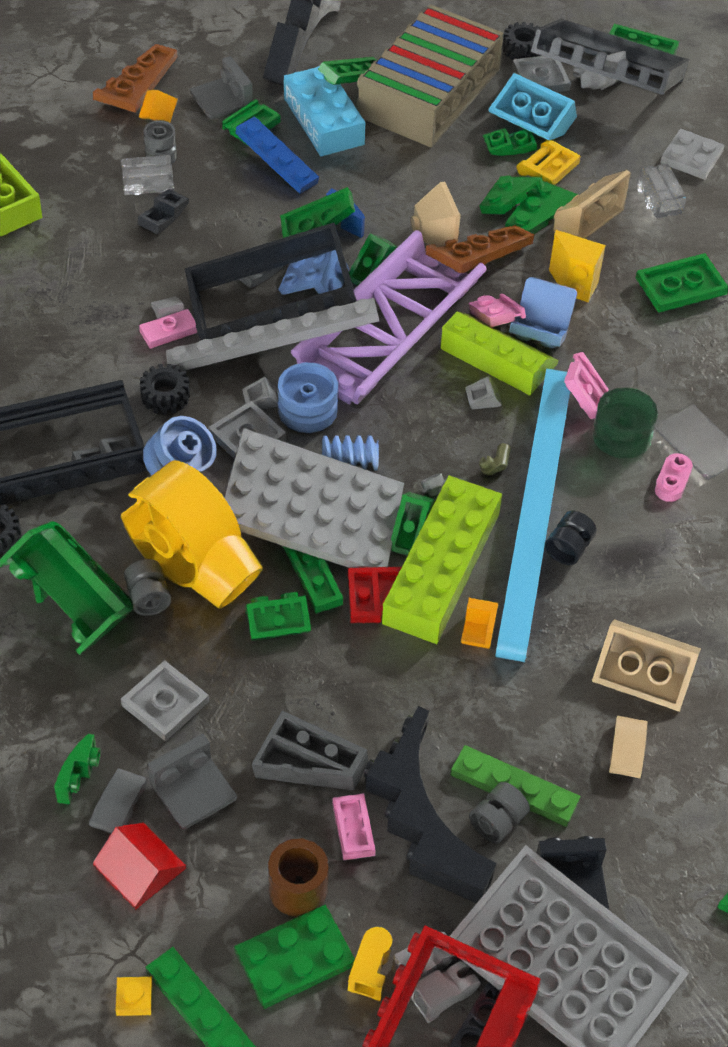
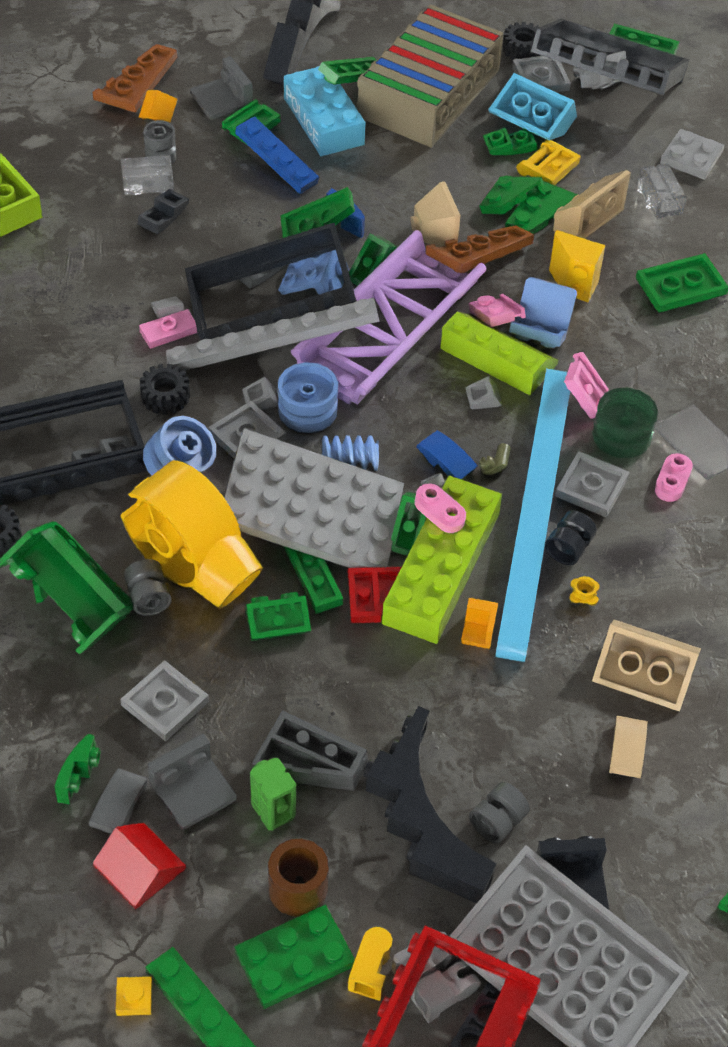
bright pink plate [332,793,376,861] -> none
bright green plate [451,745,581,827] -> none
none -> bright green brick [250,758,296,831]
none -> bright pink plate [415,484,466,533]
none -> blue slope [416,430,478,480]
none -> light grey plate [555,451,630,518]
none -> yellow plate [569,576,600,606]

